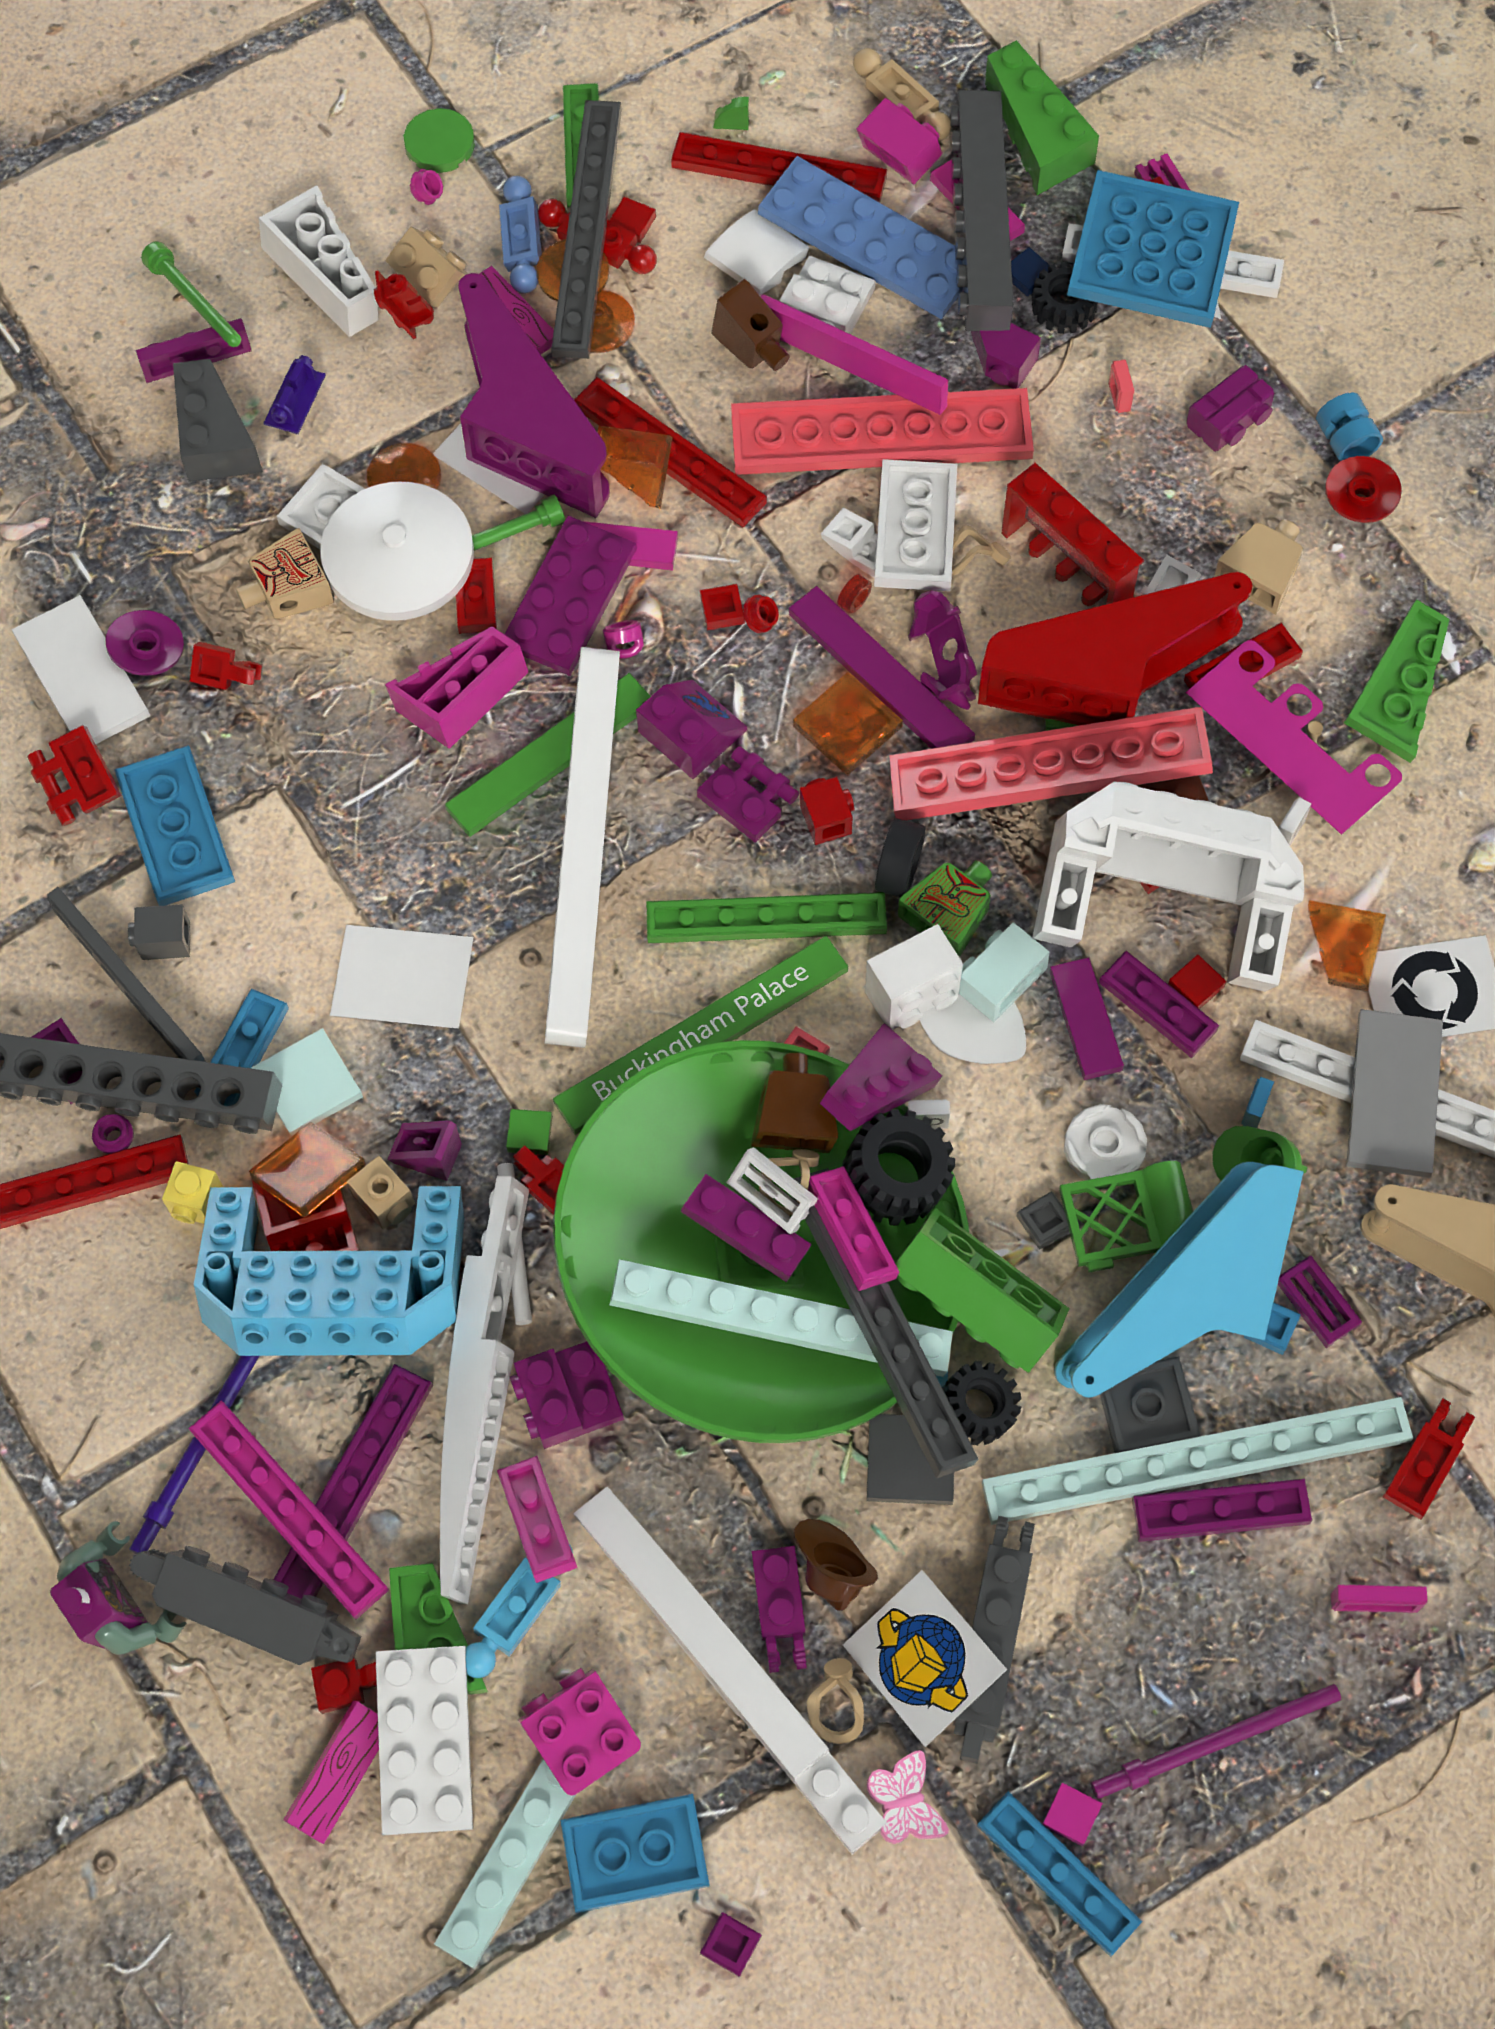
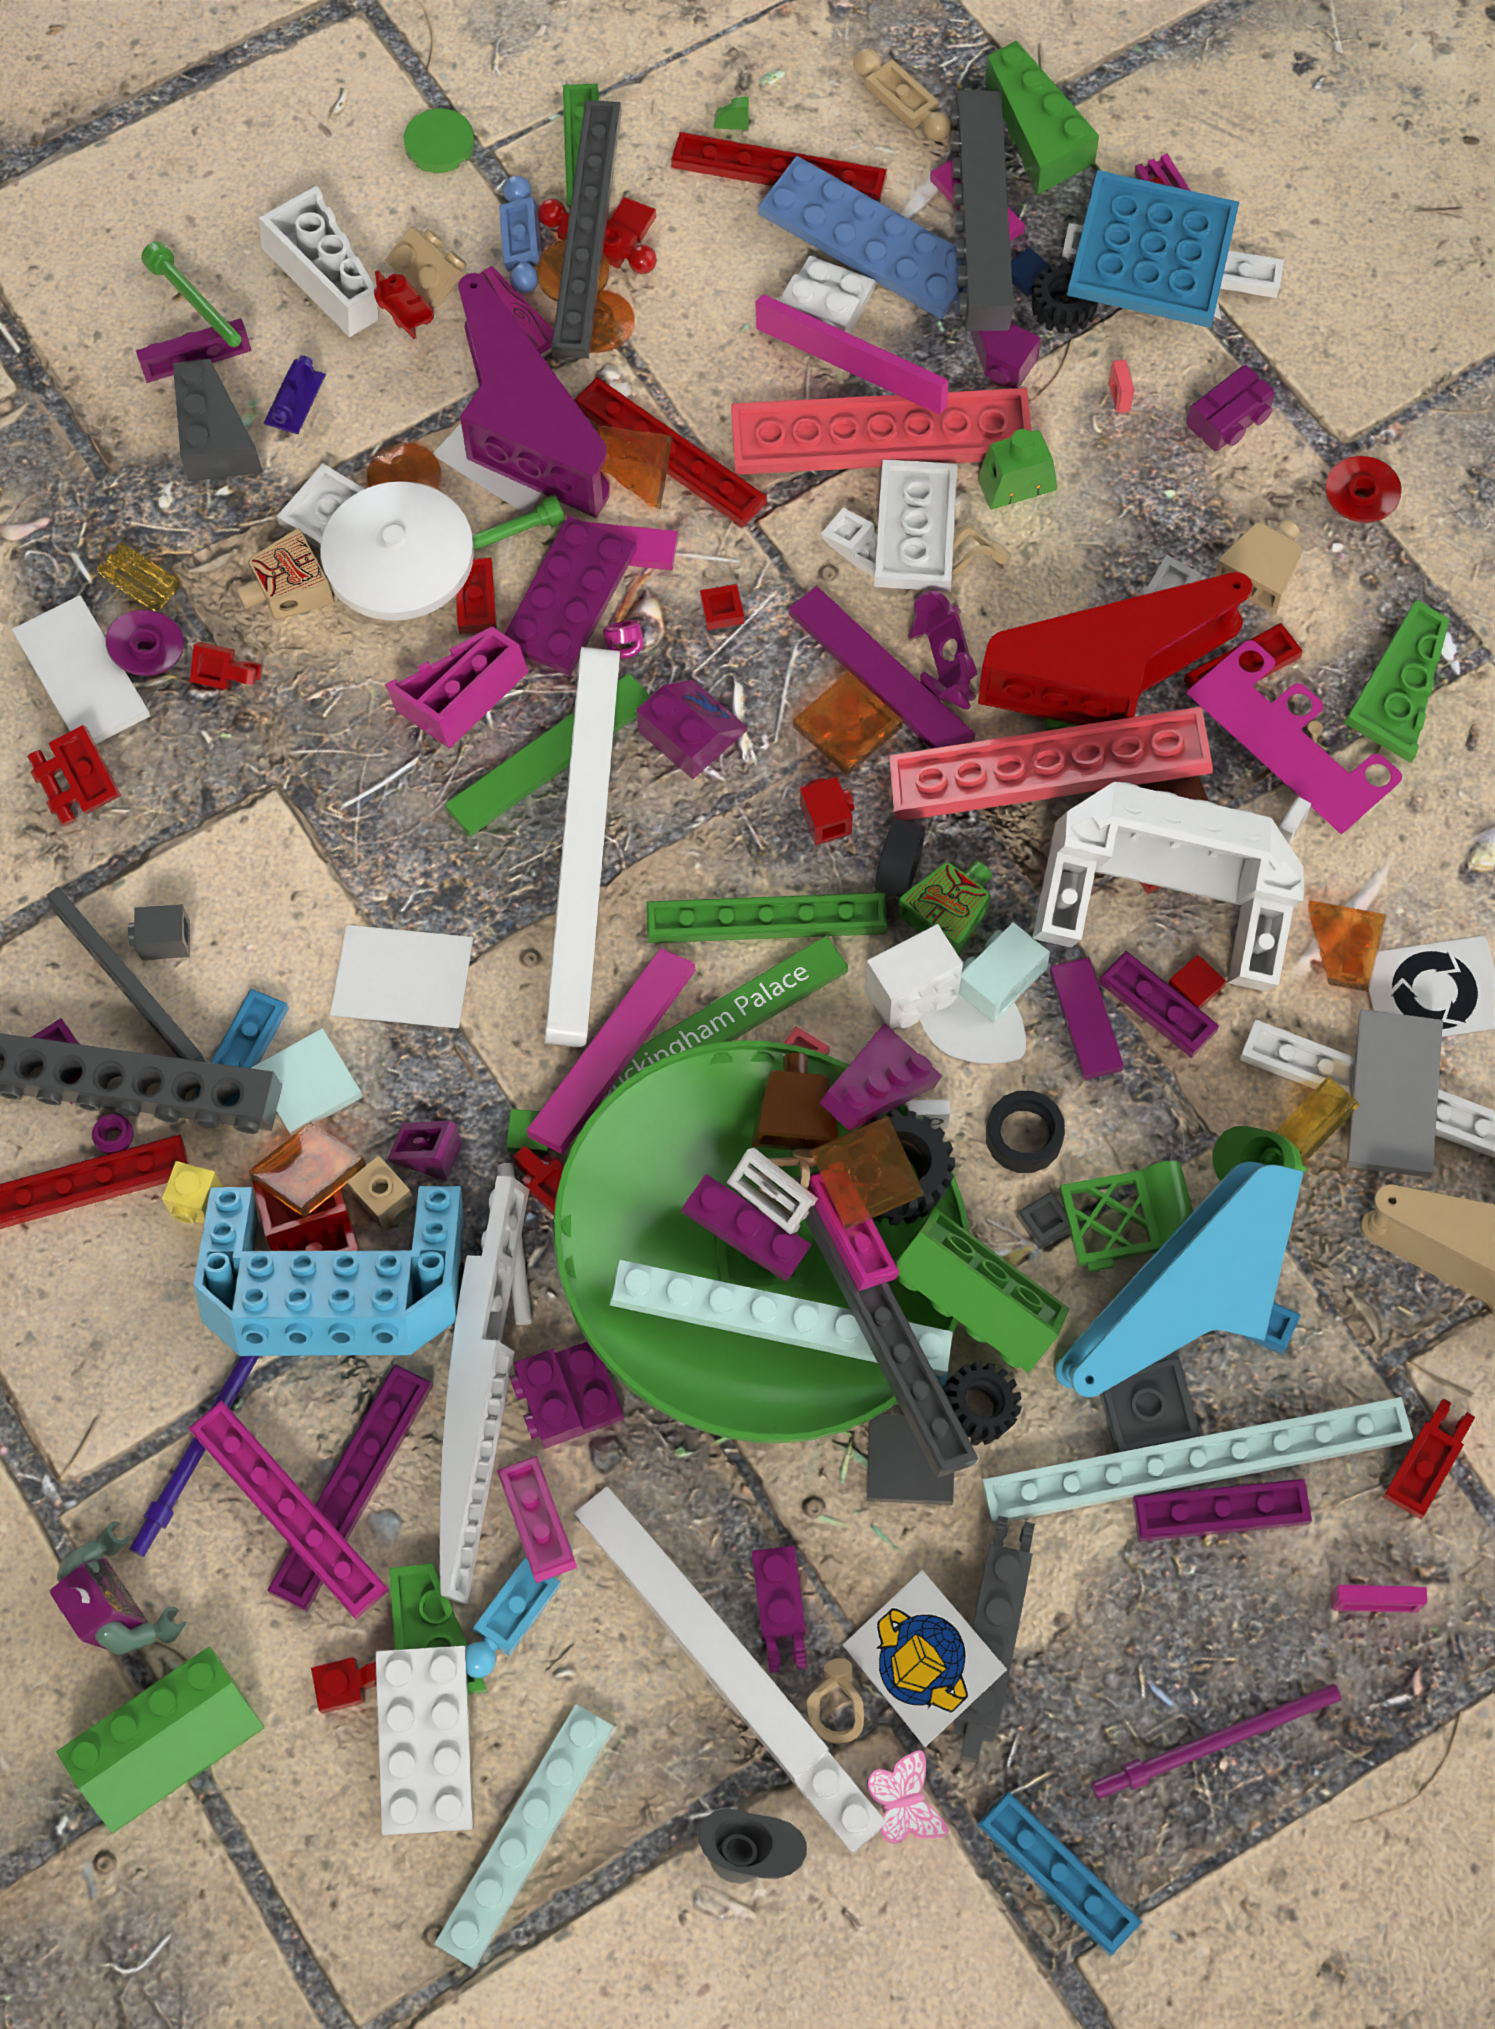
dark azure tile [114,745,235,906] -> none
dark grey hinge [129,1546,361,1665] -> none
dark pink tile [283,1700,379,1844] -> none
dark pink plate [410,169,443,205] -> none
dark pink bracket [518,1668,641,1796] -> none
dark azure tile [560,1794,710,1913] -> none
magenta plate [697,746,799,843] -> none
magenta tile [700,1912,762,1978] -> none
white slope [704,209,809,295] -> none
reddish brown torso [711,279,790,371] -> none
red plate [743,595,779,633] -> none
reddish brown piece [794,1519,878,1611] -> none
clear red tile [837,574,872,613] -> none
dark pink brick [856,98,943,185] -> none
red window [1001,462,1144,606] -> none
dark pink tile [1043,1783,1103,1847] -> none
white tile [1064,1104,1147,1180] -> none
dark azure tile [1241,1077,1274,1128] -> none
magenta tile [1278,1255,1362,1349] -> none
dark azure wheel [1316,392,1383,462] -> none
none -> bright green slope [56,1646,265,1834]
none -> clear yellow tile [96,542,181,612]
none -> dark pink tile [526,948,696,1154]
none -> dark grey piece [699,1808,807,1884]
none -> clear orange plate [810,1116,924,1230]
none -> bright green torso [978,429,1057,510]
none -> black tyre [986,1091,1065,1173]
none -> clear yellow tile [1275,1076,1360,1165]

